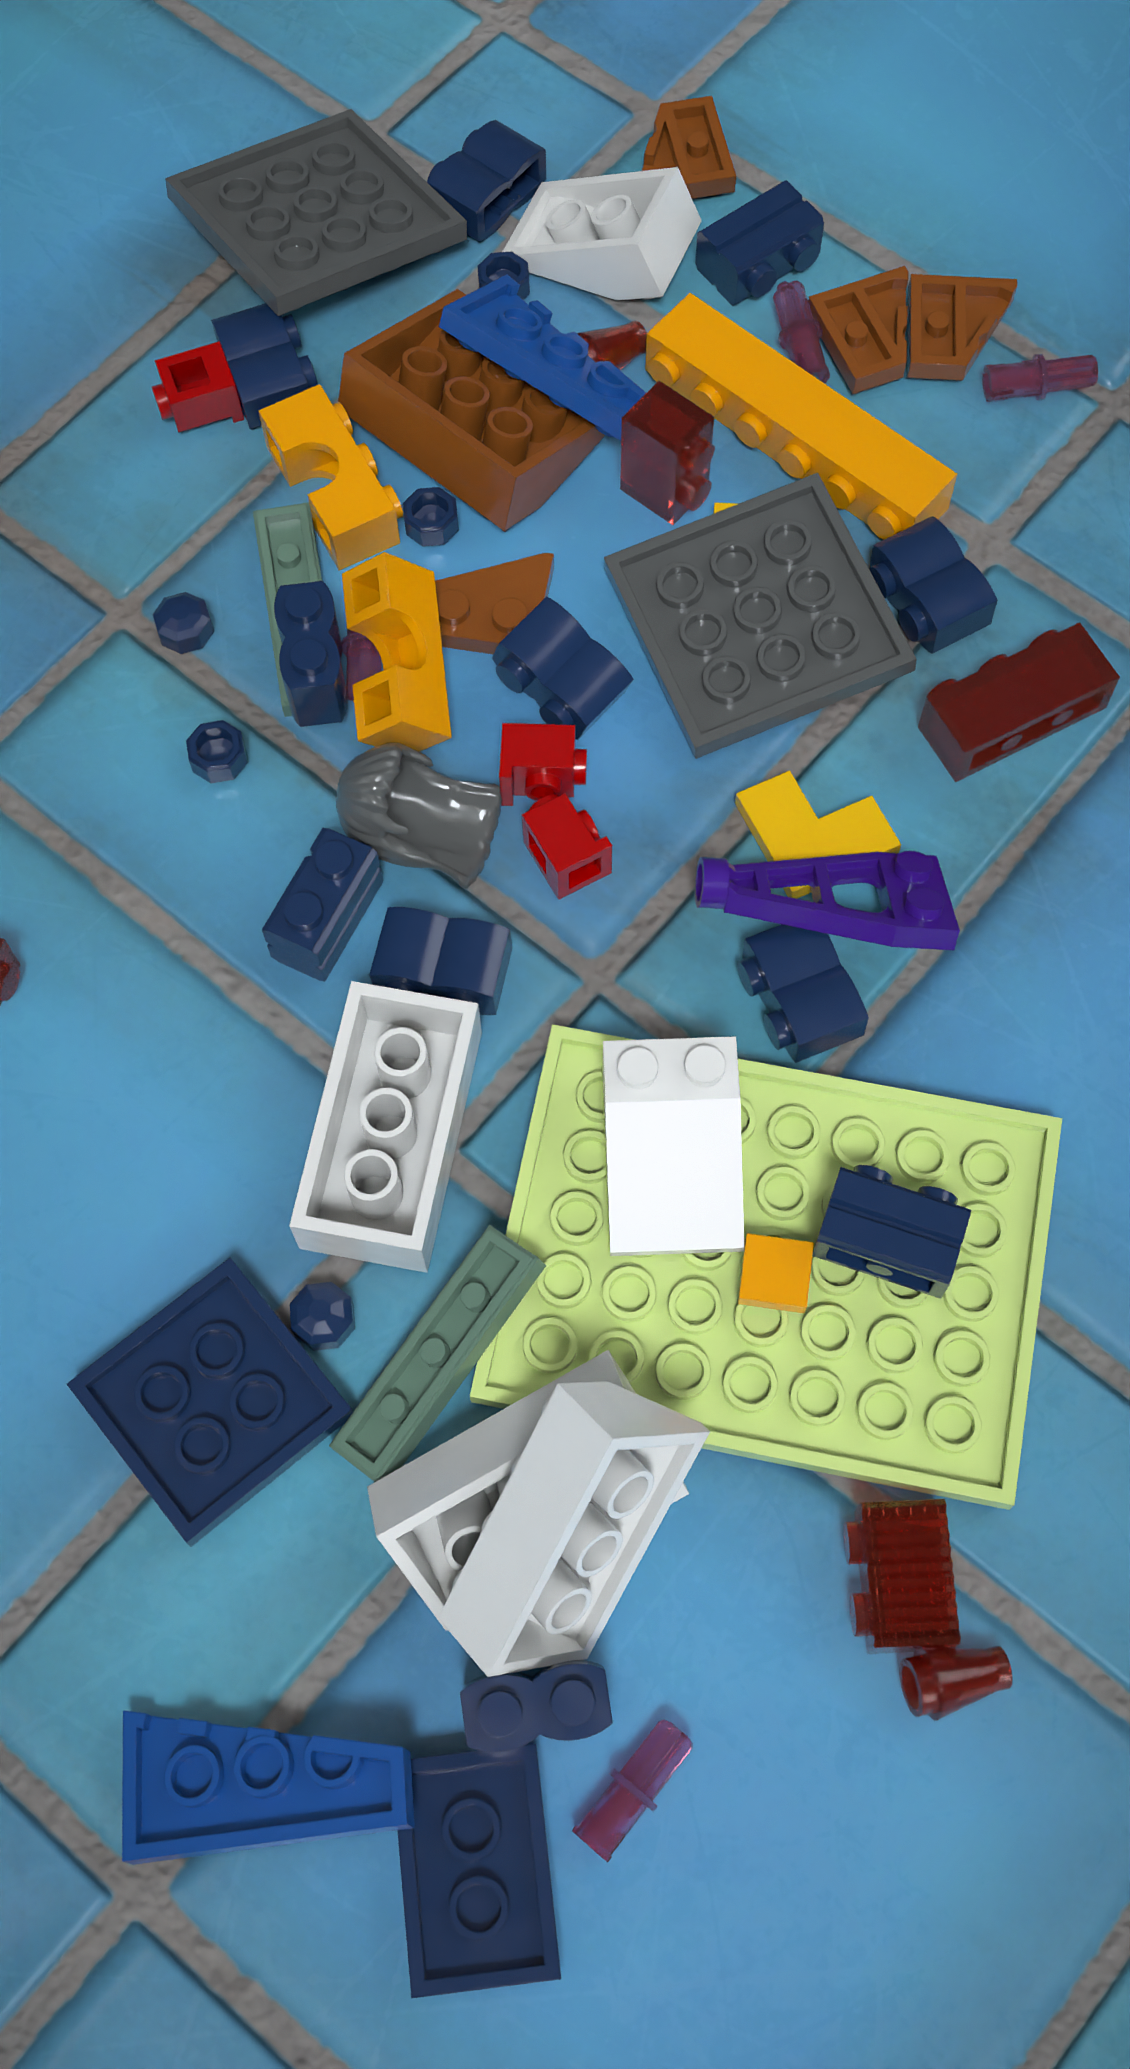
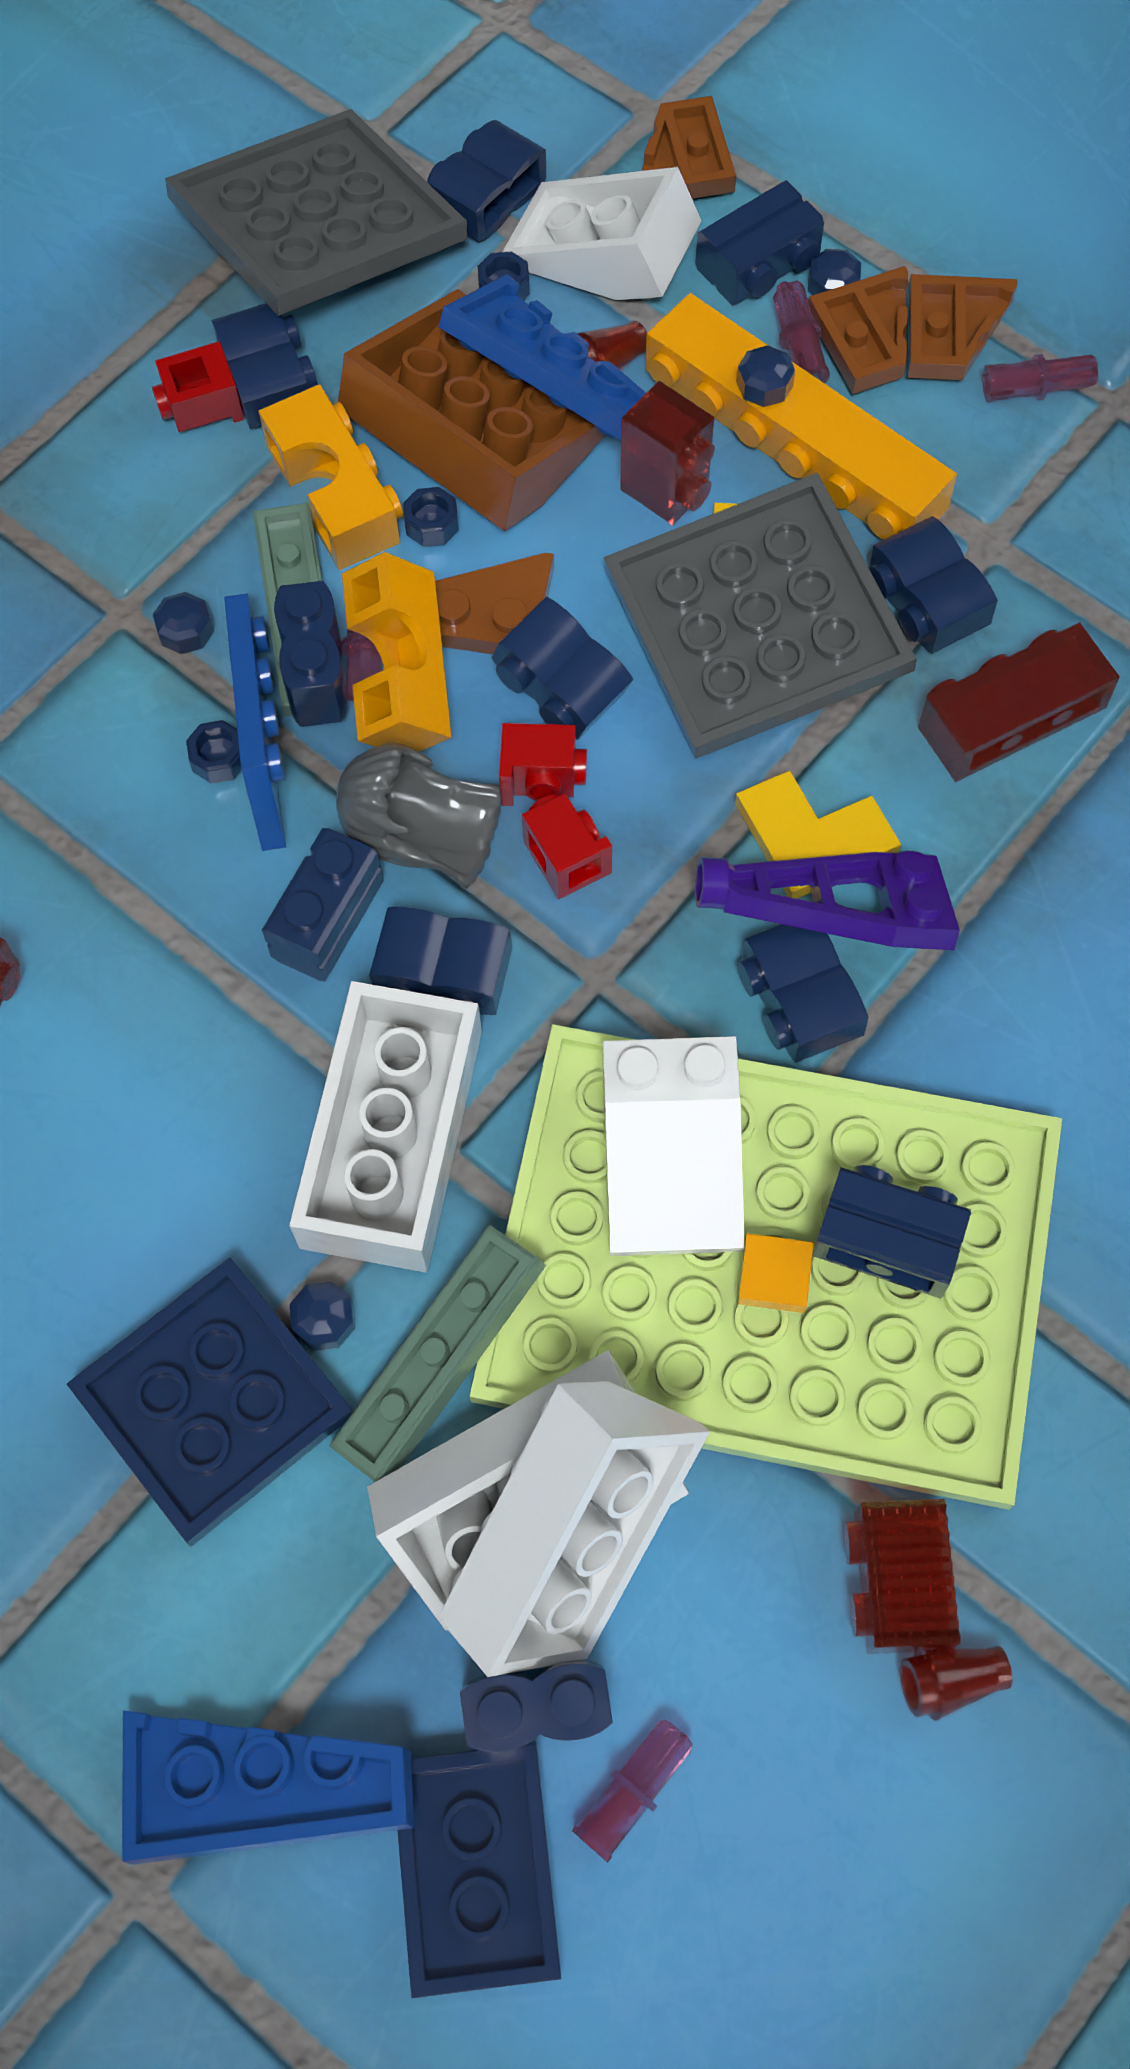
none -> blue wing [224,593,286,851]
none -> dark blue tile [736,345,795,407]
none -> dark blue tile [808,249,861,295]

